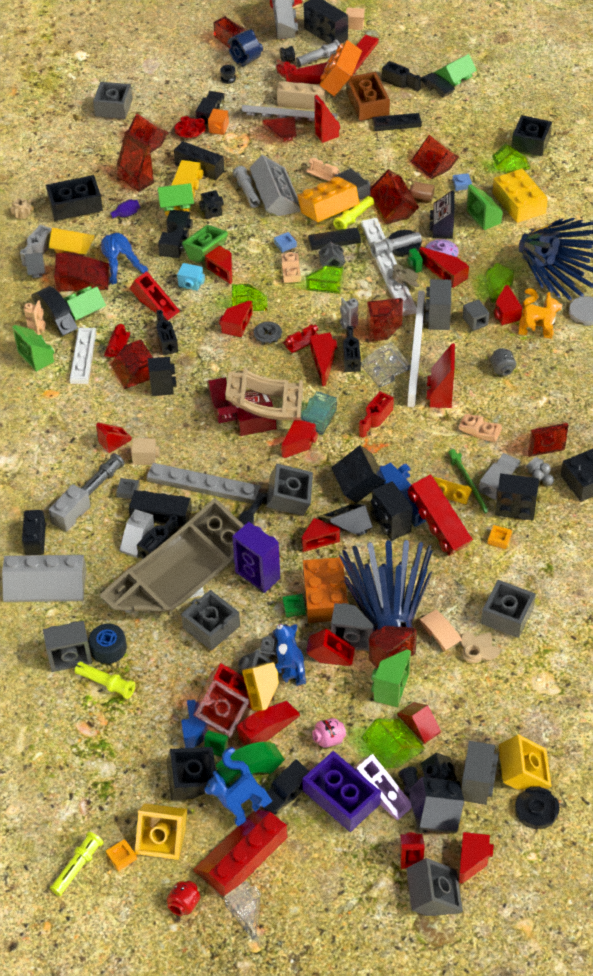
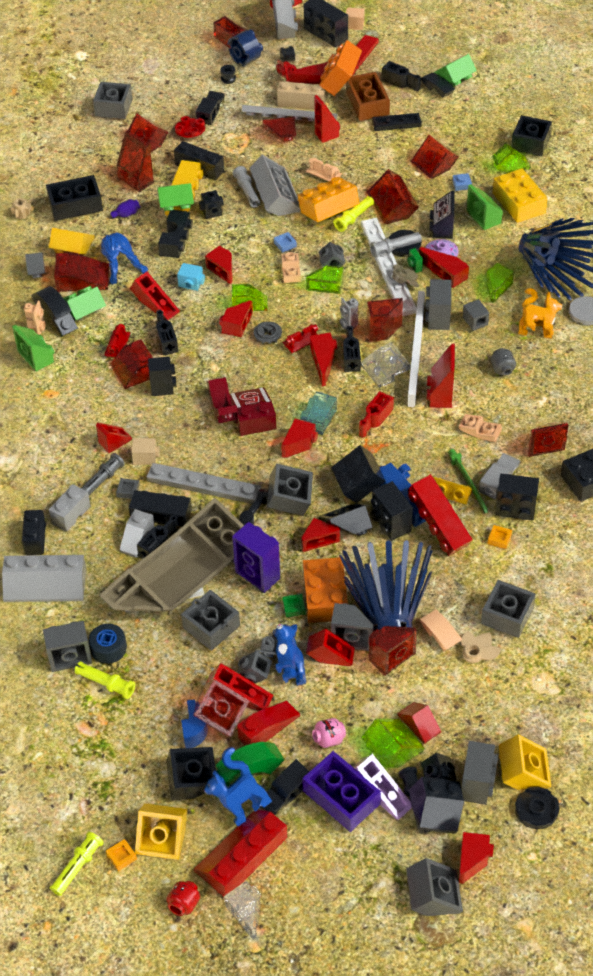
light grey piece [20,224,52,266] -> none
white tile [70,328,96,384] -> none
bright green slope [182,224,228,263] -> none
green plate [204,730,228,757] -> none
orange brick [208,109,229,135] -> none
tan wedge [226,367,303,420] -> none
yellow slope [242,662,279,711] -> none
light grey pin [296,40,340,67] -> none
black tile [308,227,361,251] -> none
dark grey brick [335,168,371,199] -> none
bright green slope [371,650,411,708] -> none
red slope [400,832,425,869] -> none
medium nougat brick [409,182,435,201] -> none
red slope [493,285,523,326] -> none
light grey piece [526,457,554,486] -> none

